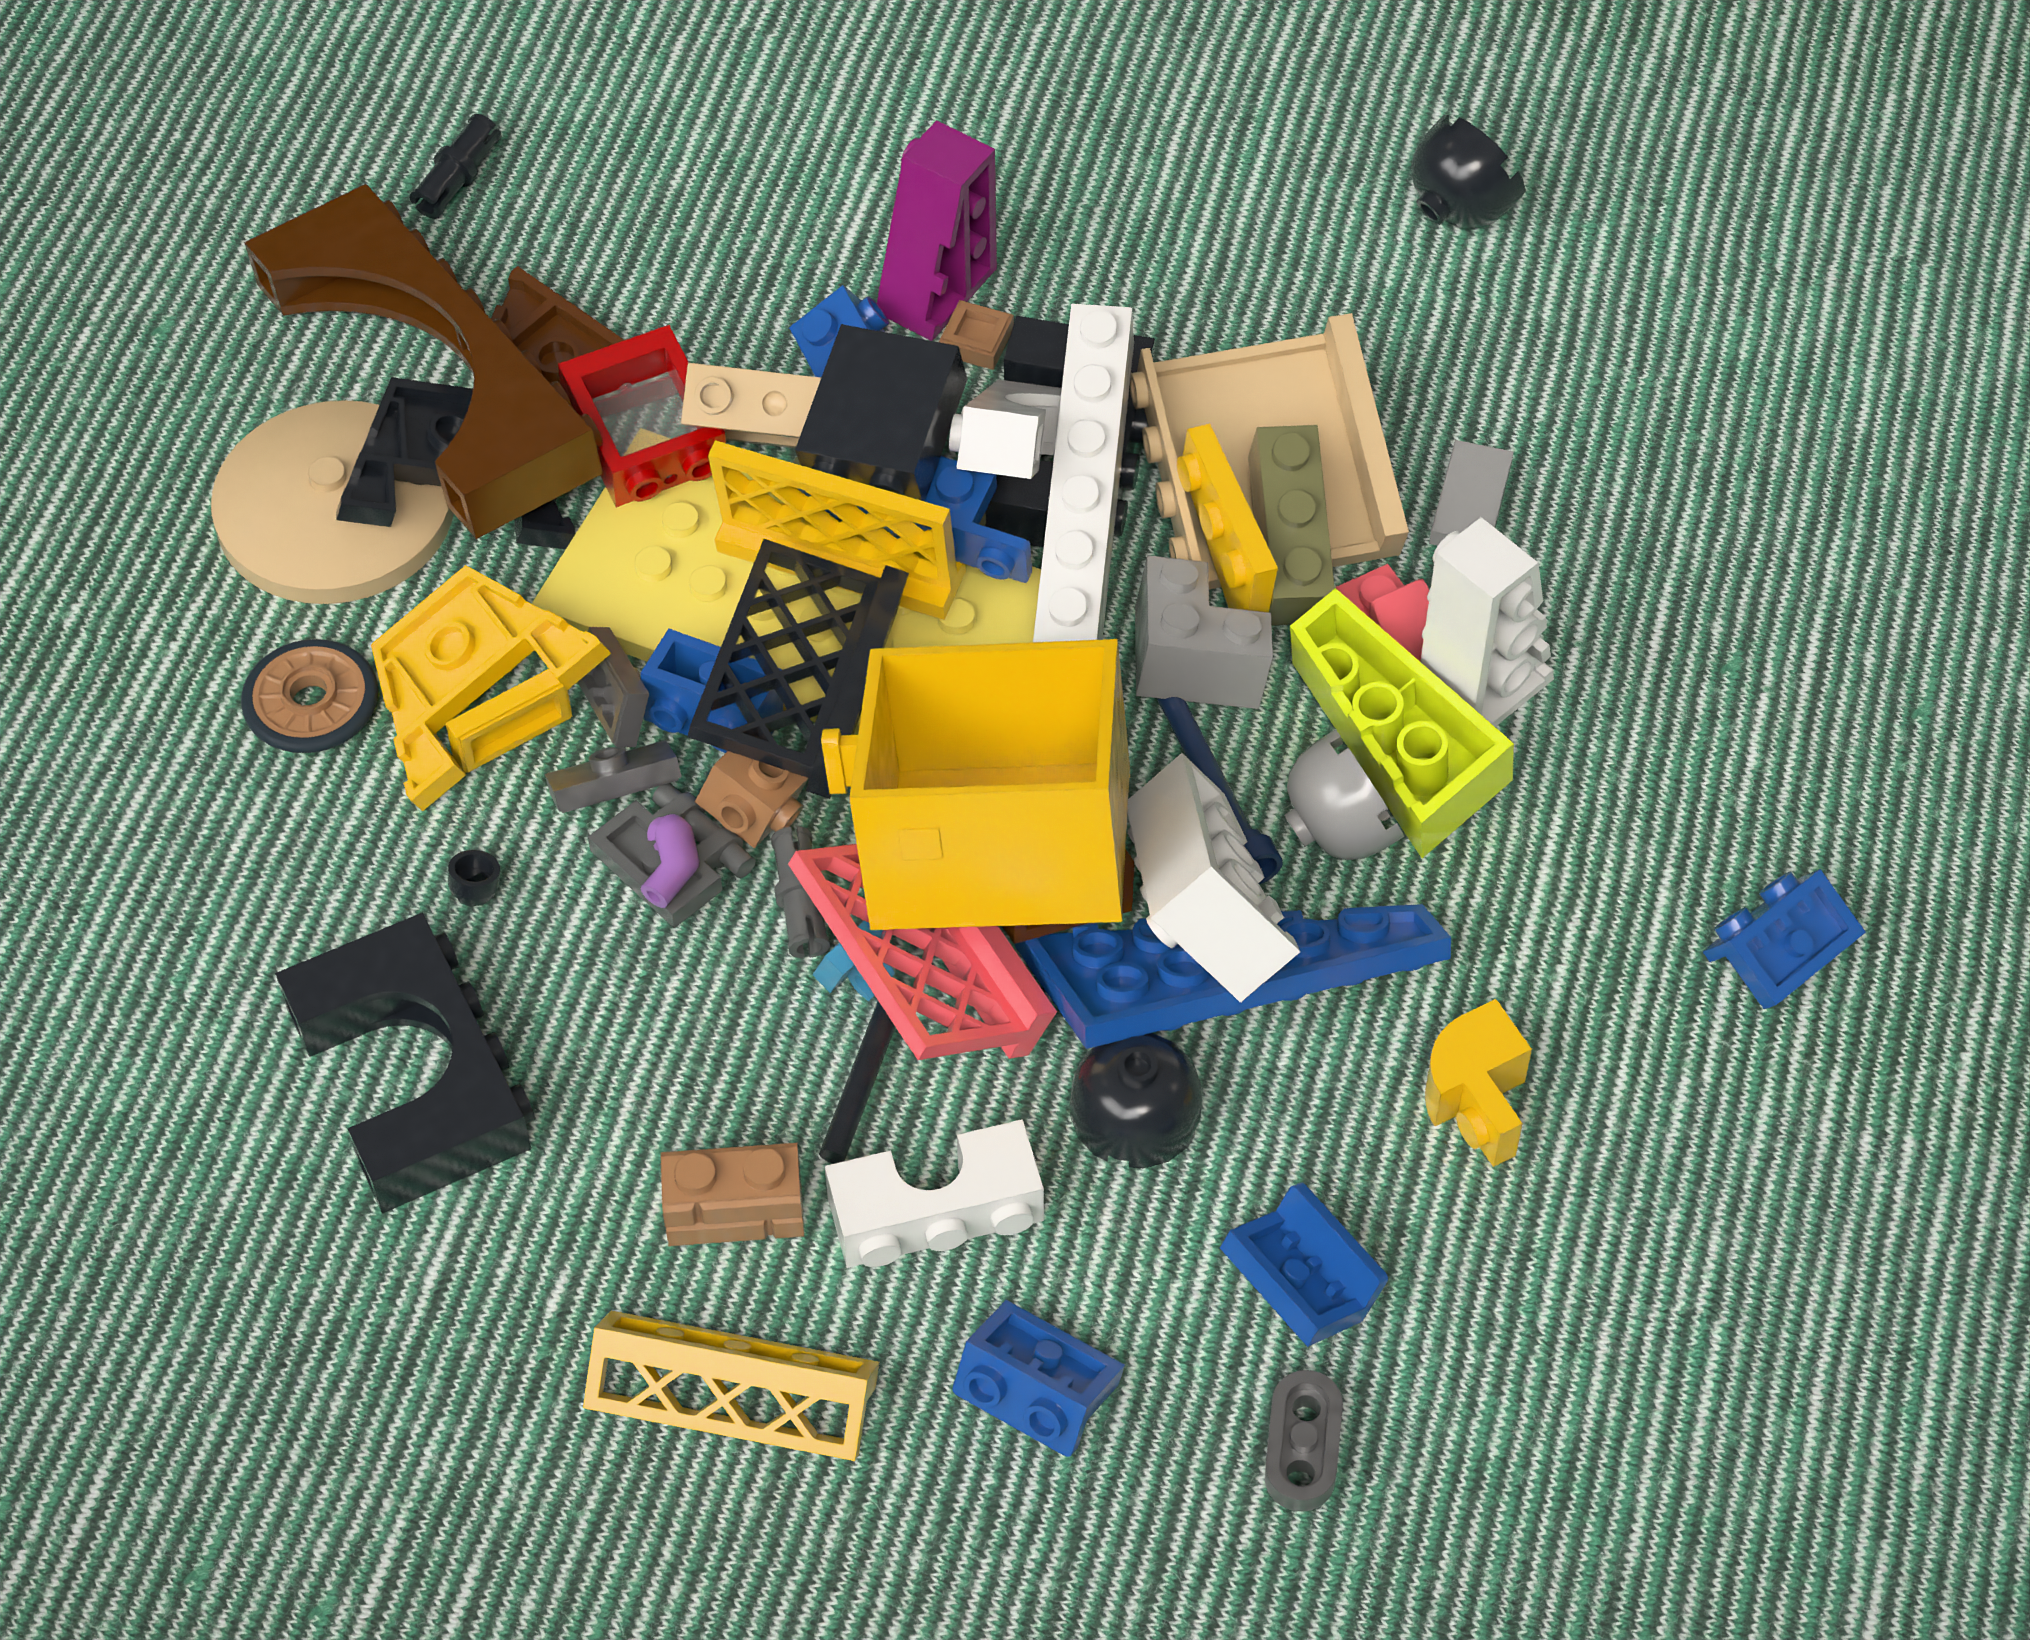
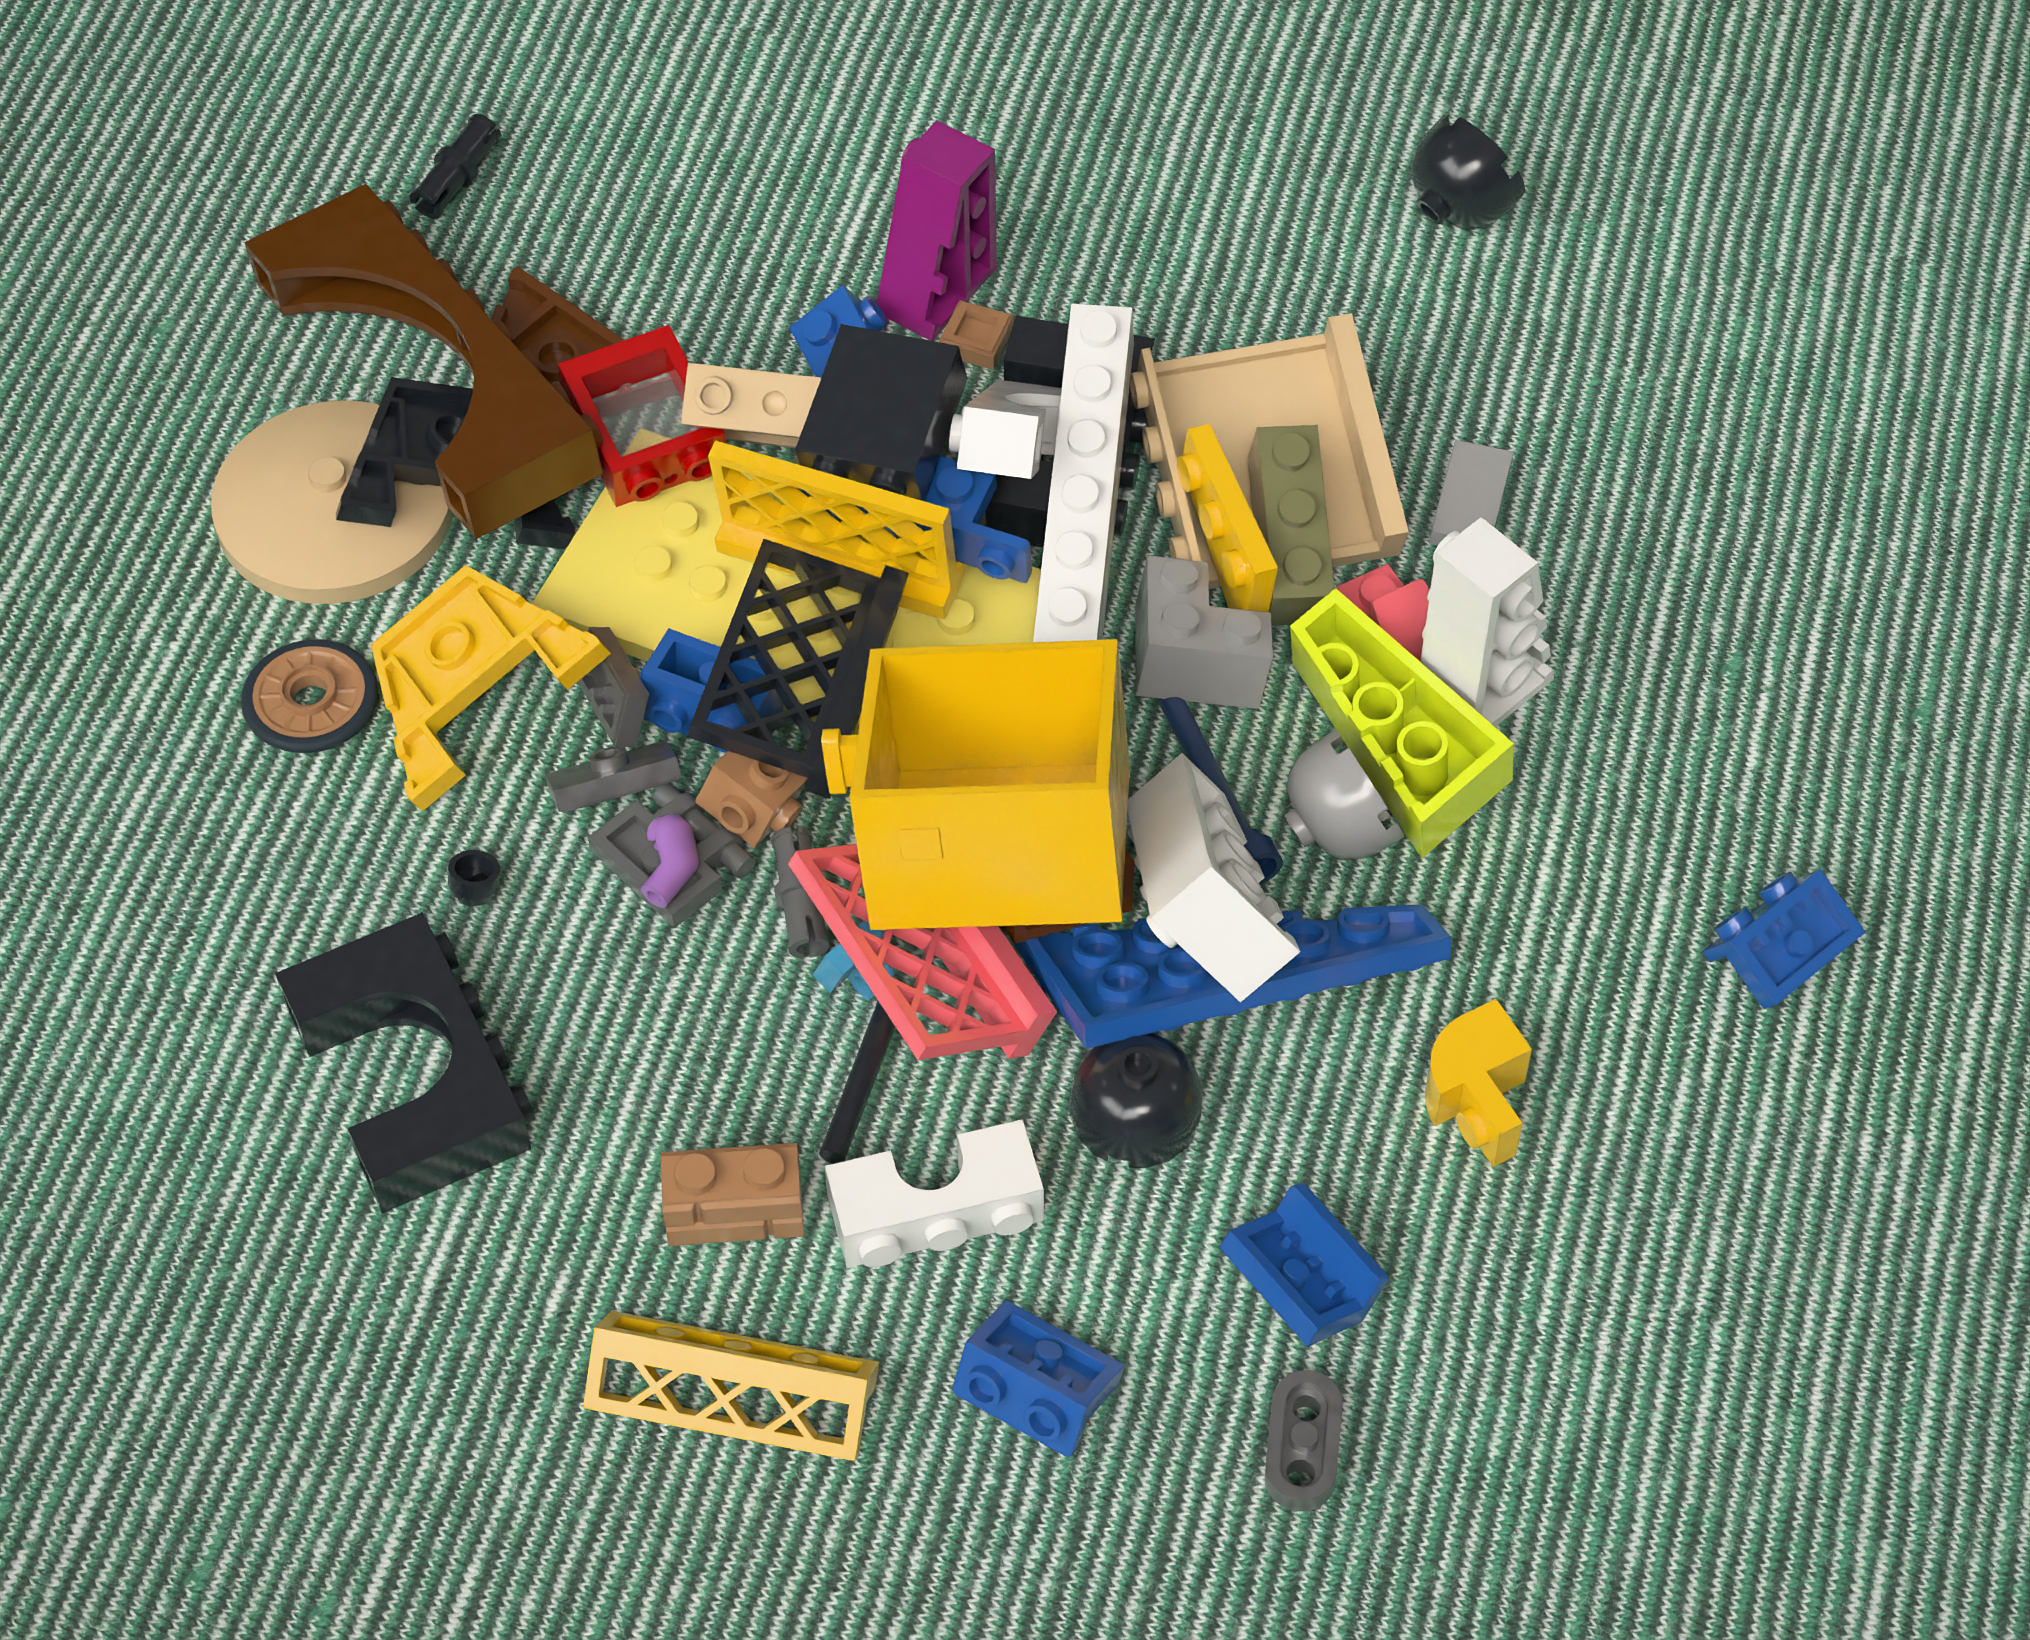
yellow tile [445,669,572,773] -> none

